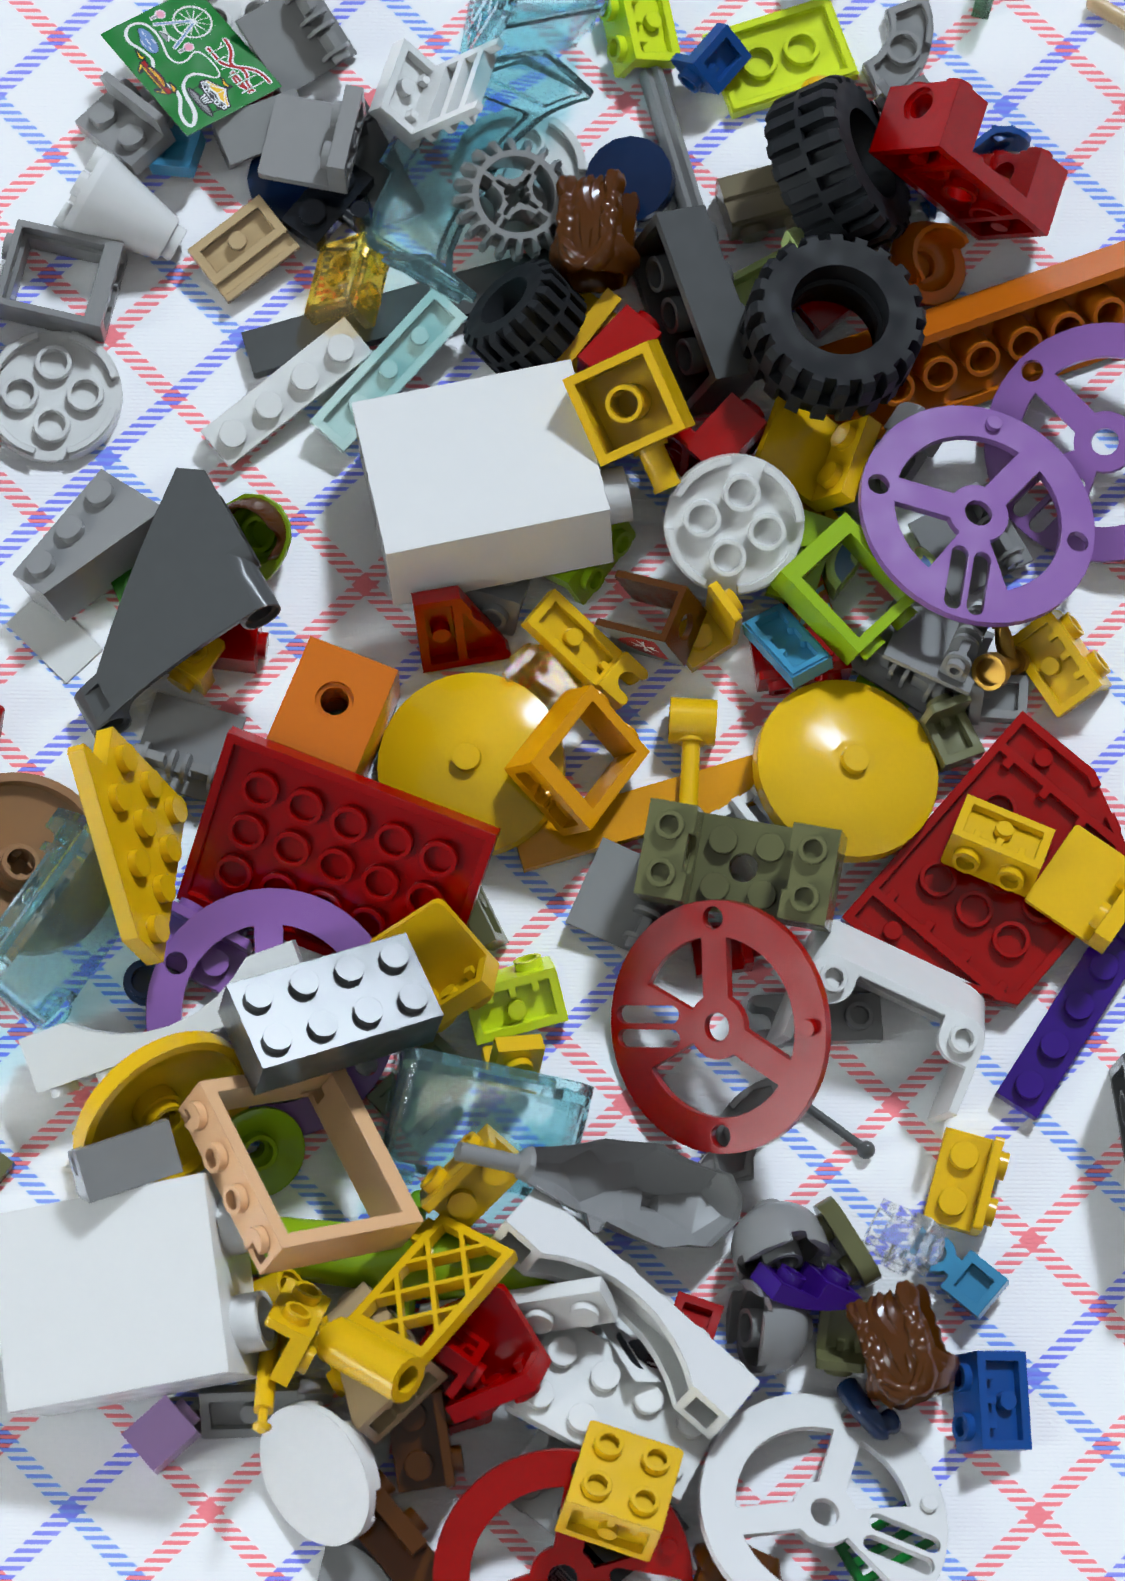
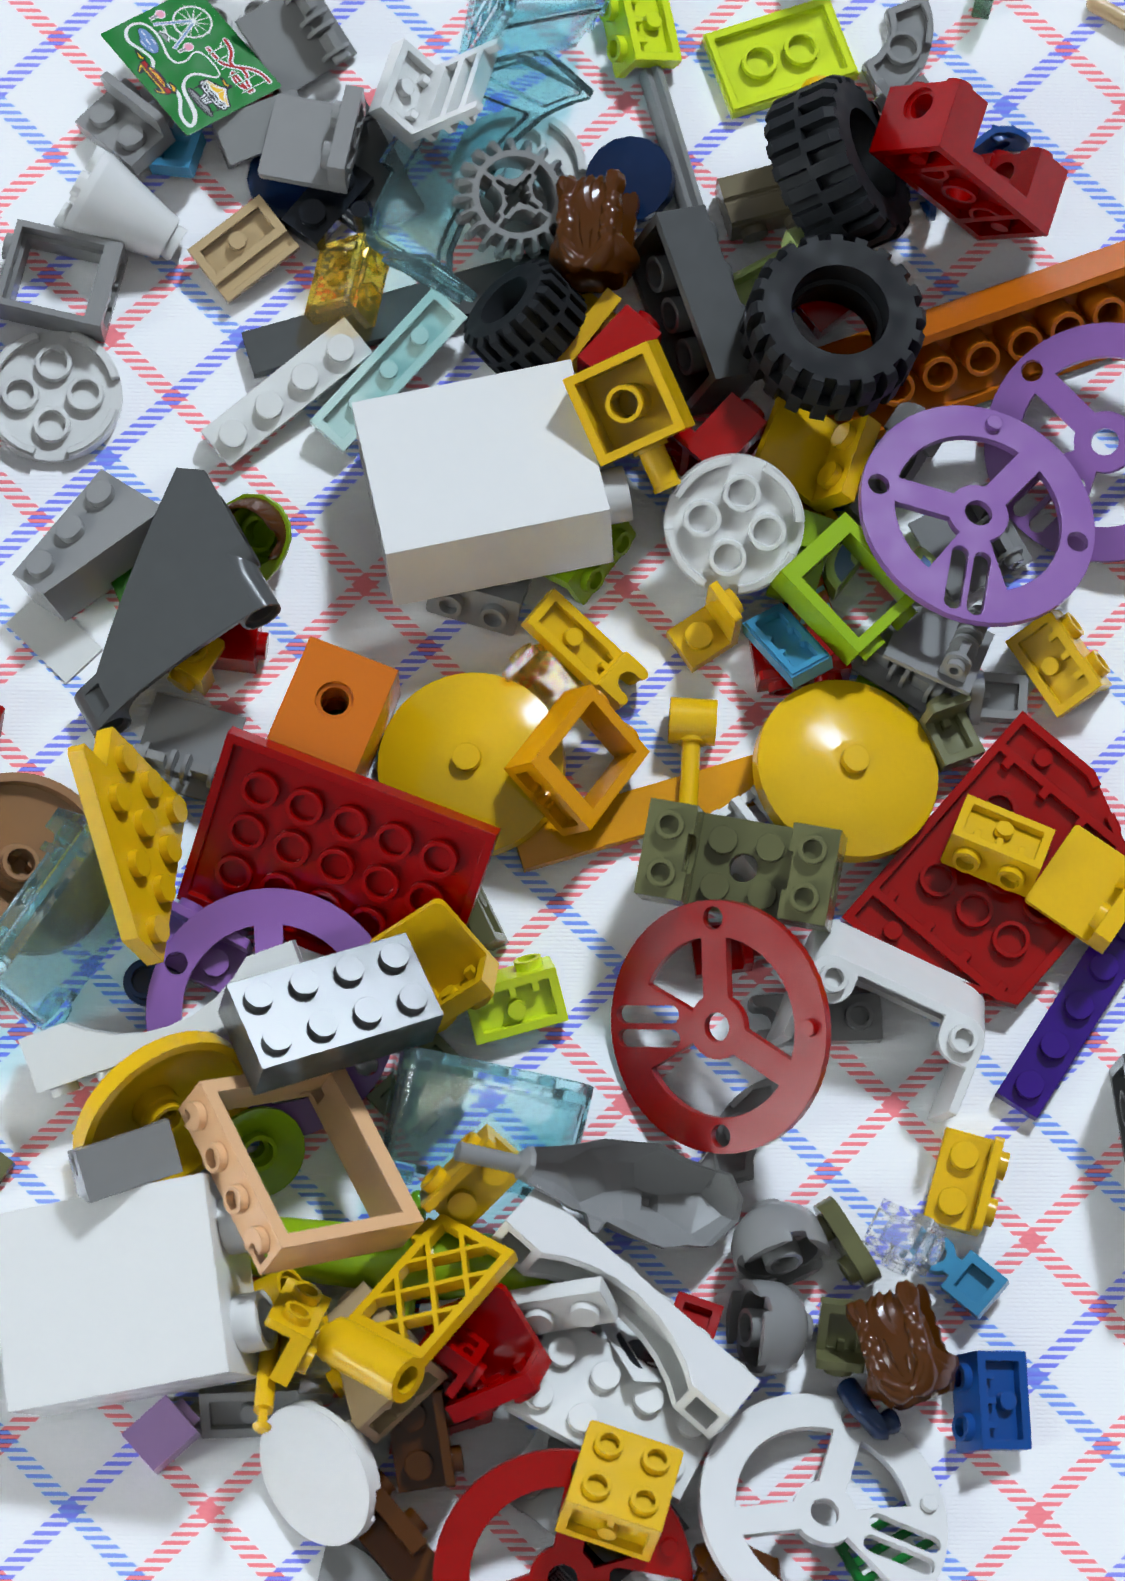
red wing [411,585,512,673] -> none
yellow bracket [481,1034,545,1089] -> none
light grey hinge [565,837,676,952] -> none
reddish brown piece [594,570,707,666] -> none
blue bracket [670,23,752,95] -> none
dark purple slope [750,1261,863,1311] -> none
dark grey hinge [807,1105,875,1159] -> none
orange helmet [889,221,969,306] -> none
pearl gold piece [971,626,1030,691] -> none

